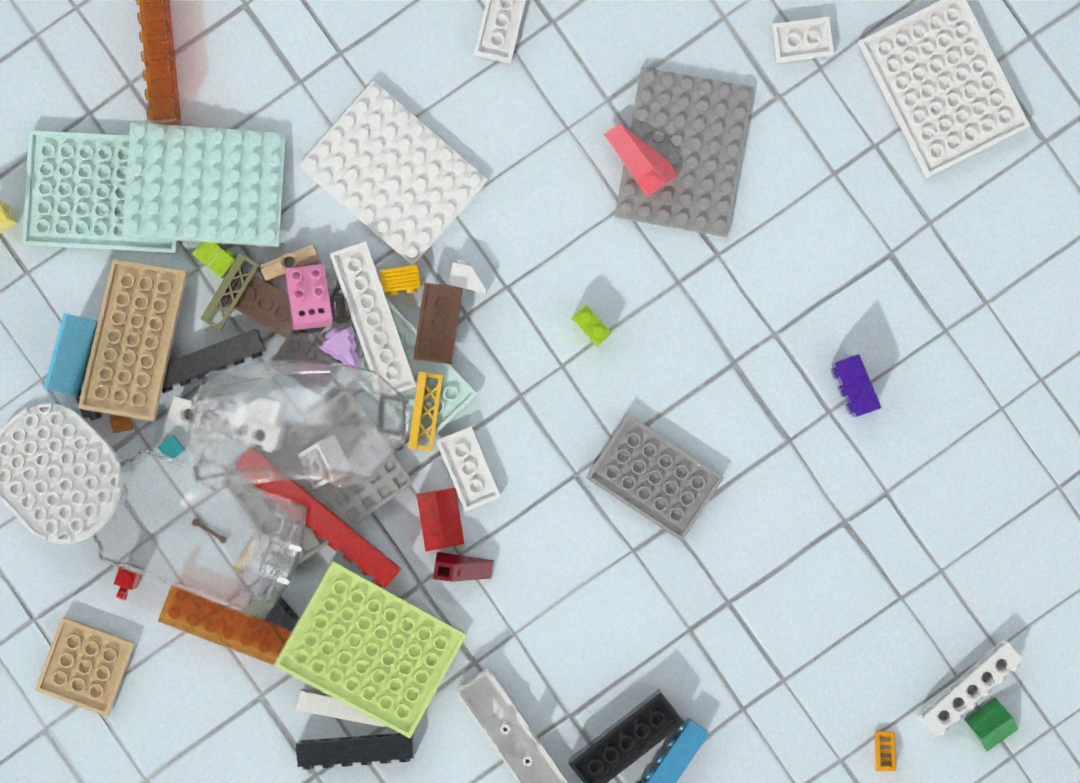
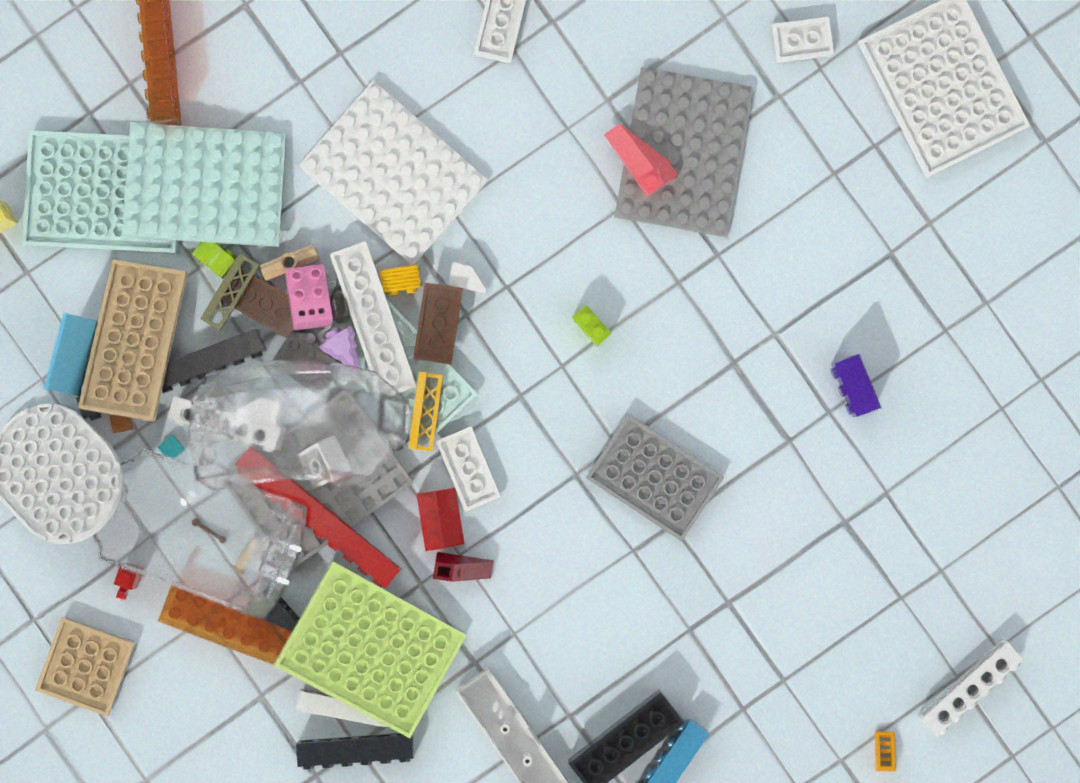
green slope [964,698,1018,752] -> none

